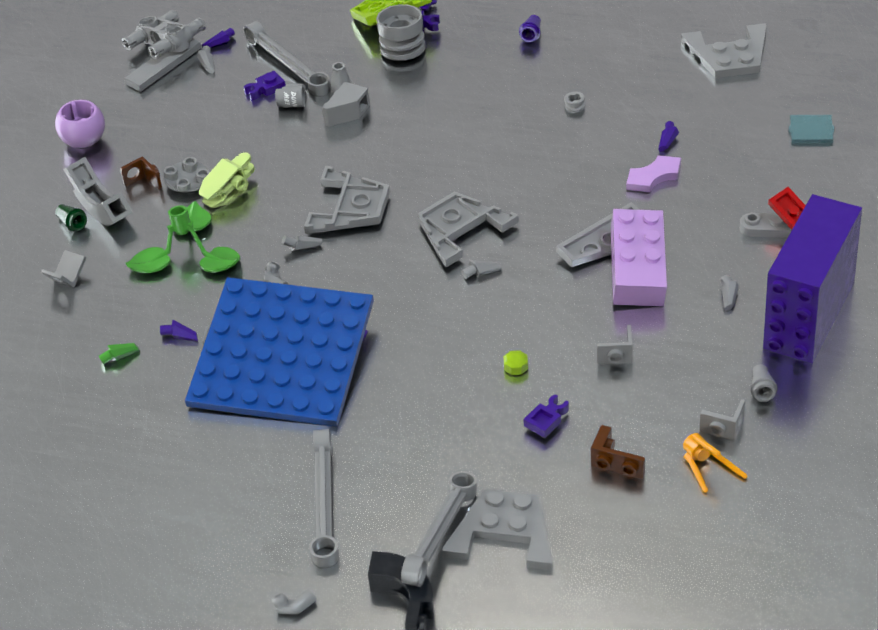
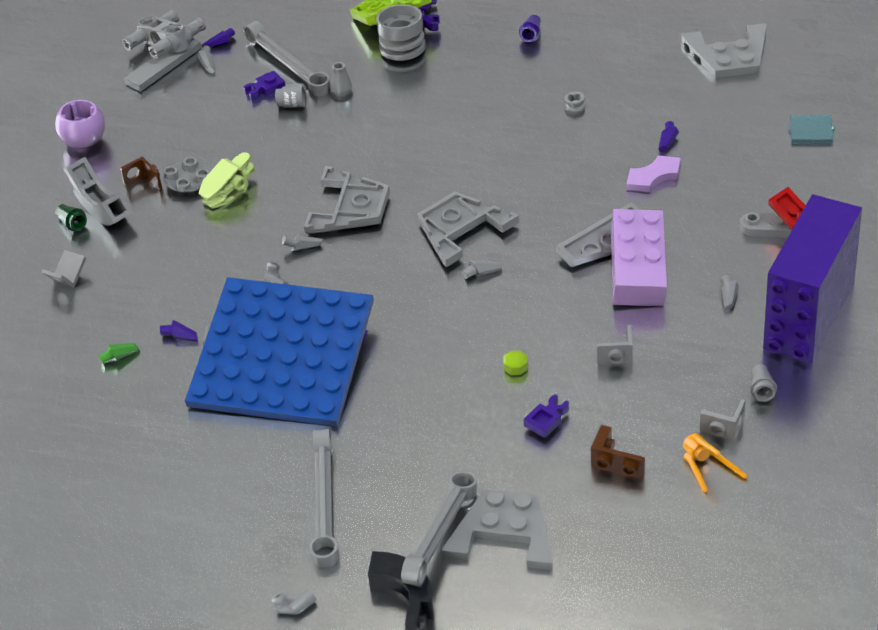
bright green plant [125,201,241,273] -> none
light grey slope [322,82,370,127] -> none

